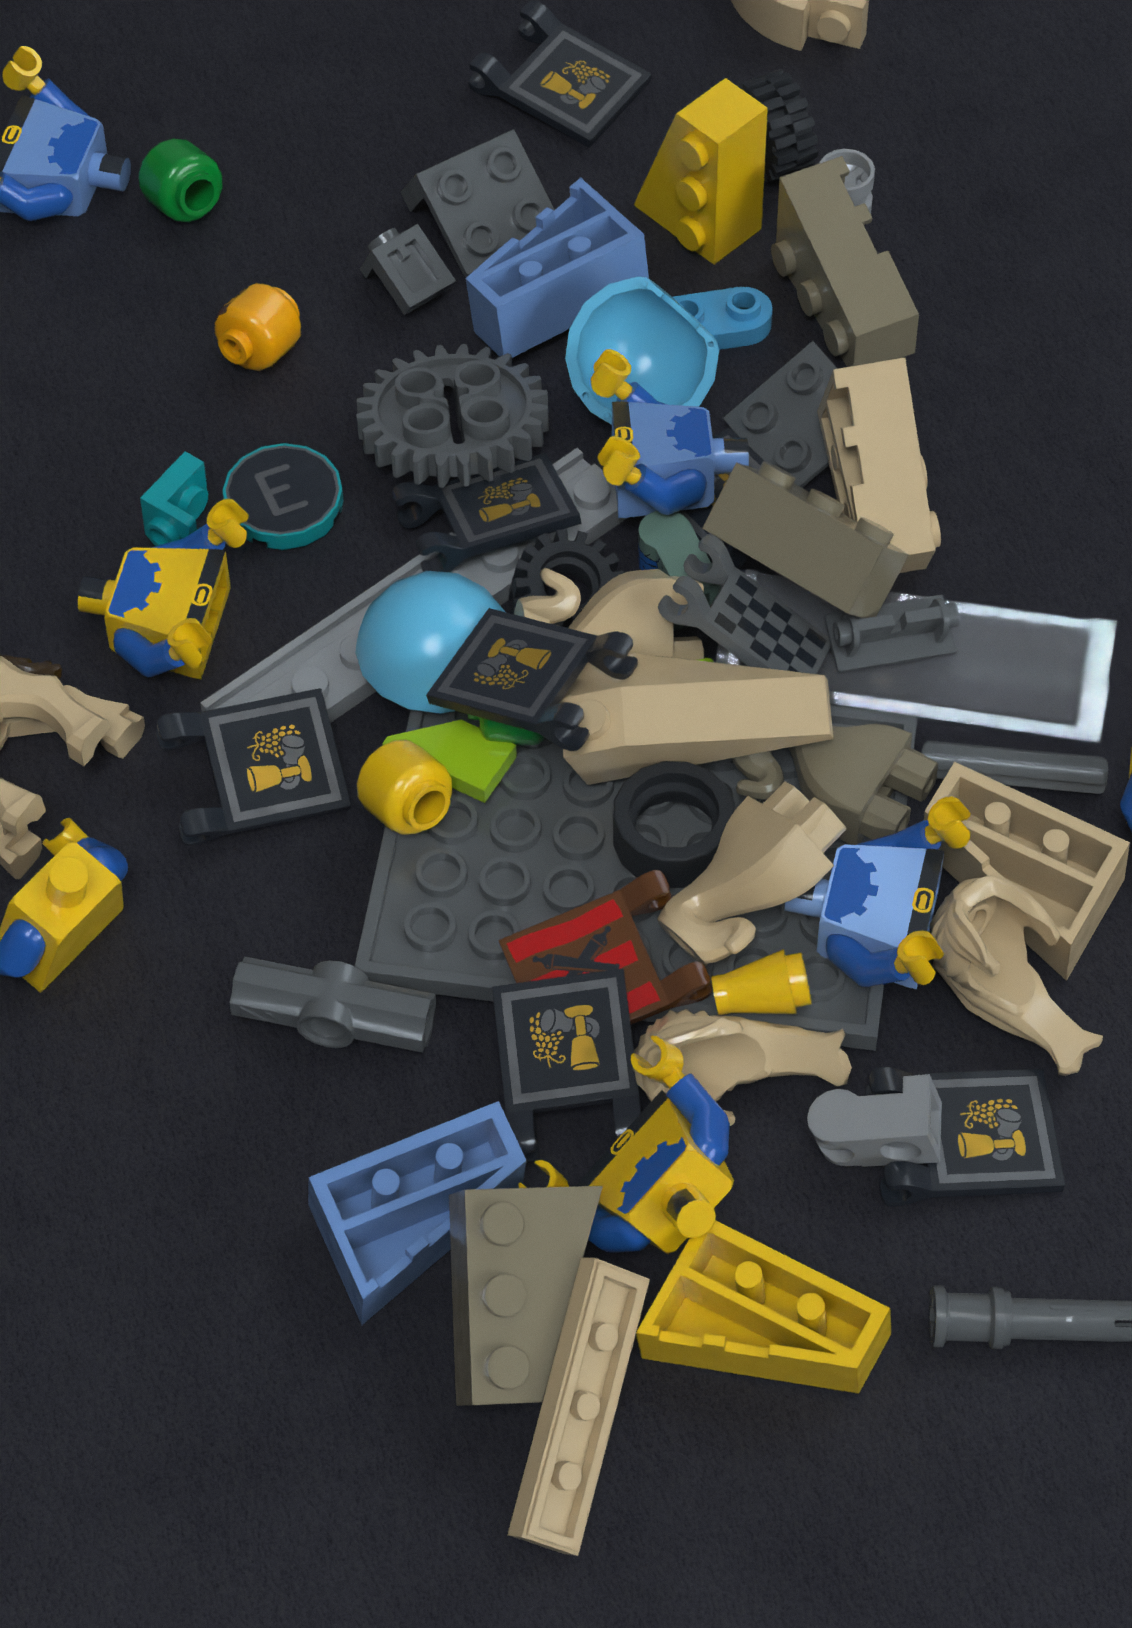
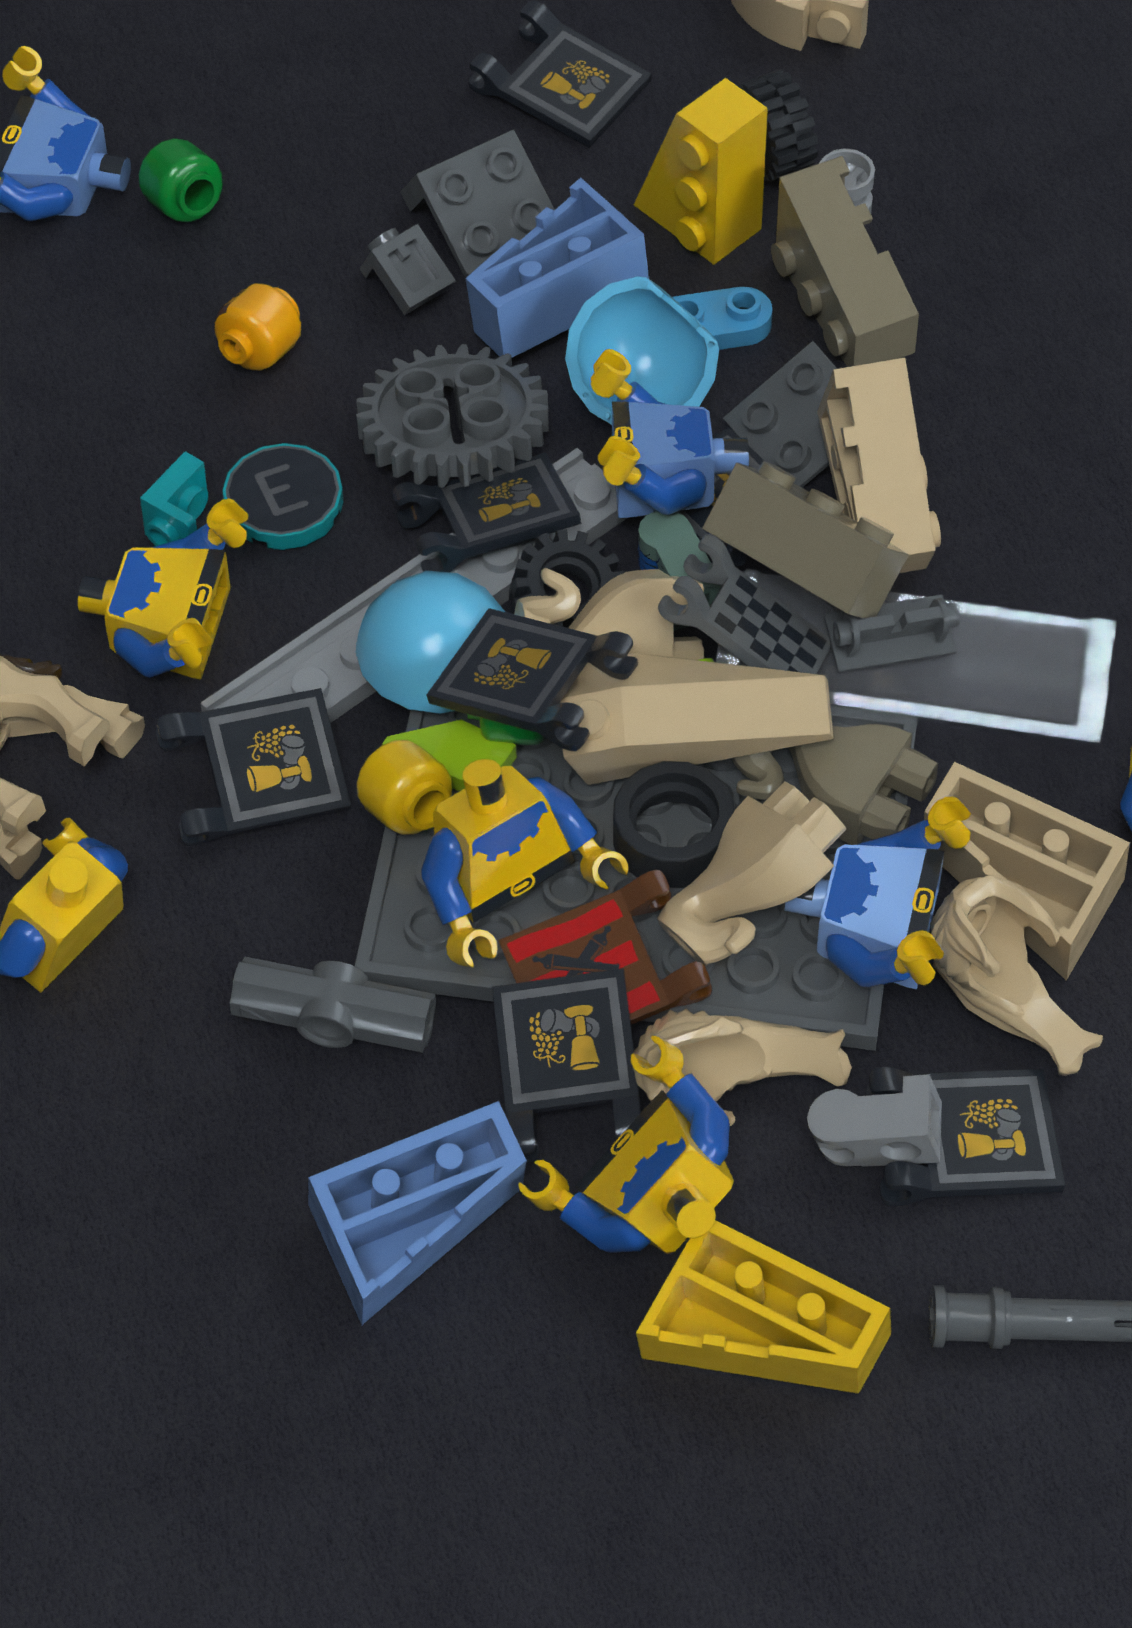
dark tan wedge [449,1186,603,1406] -> none
tan tile [508,1257,650,1556] -> none
yellow cone [711,949,812,1015] -> none
dark grey axle [921,741,1108,794] -> none
none -> torso [421,759,628,968]

